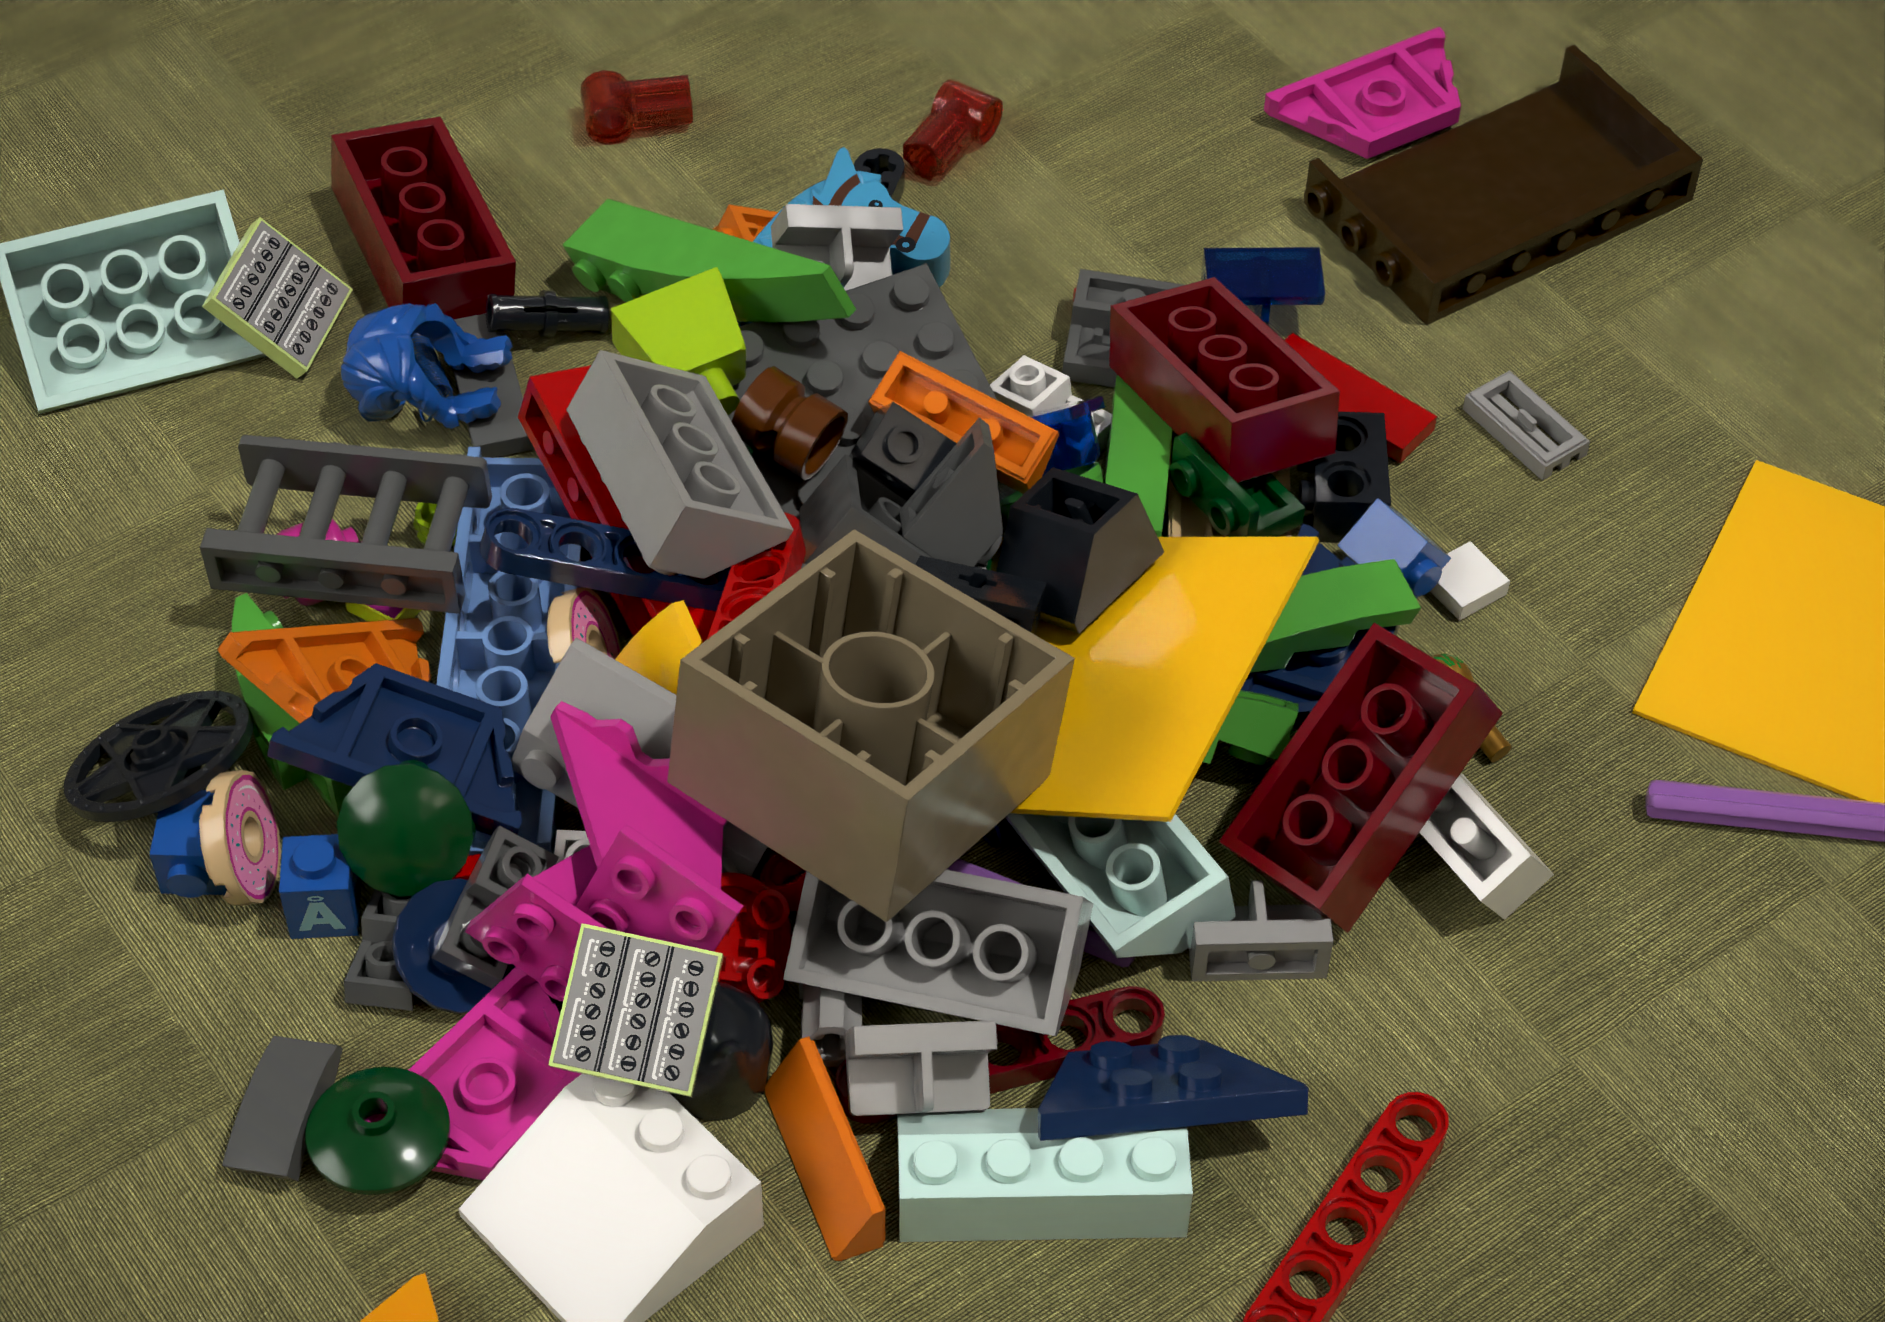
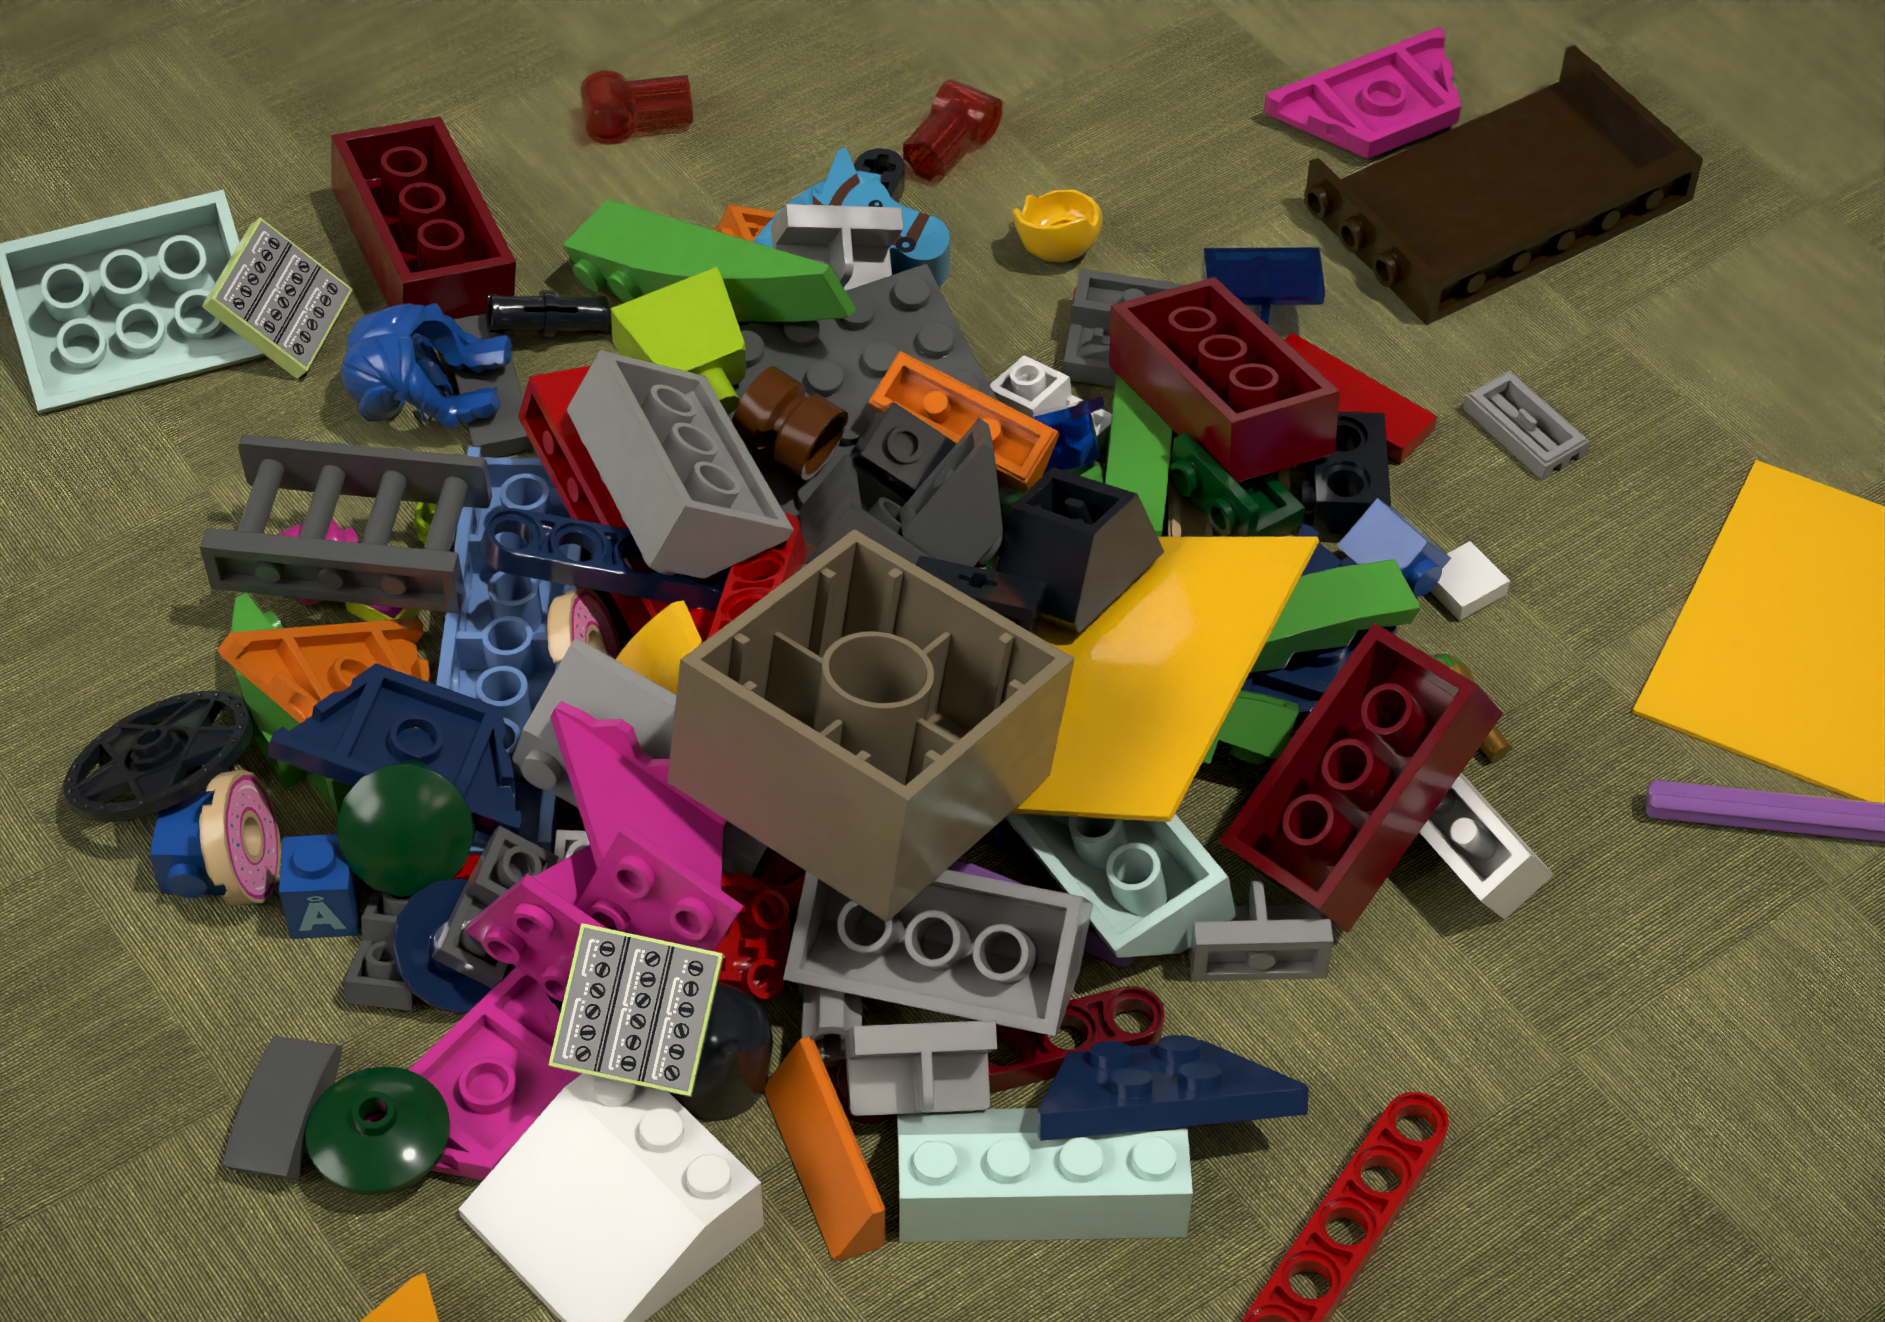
none -> yellow hair [1013,189,1103,263]

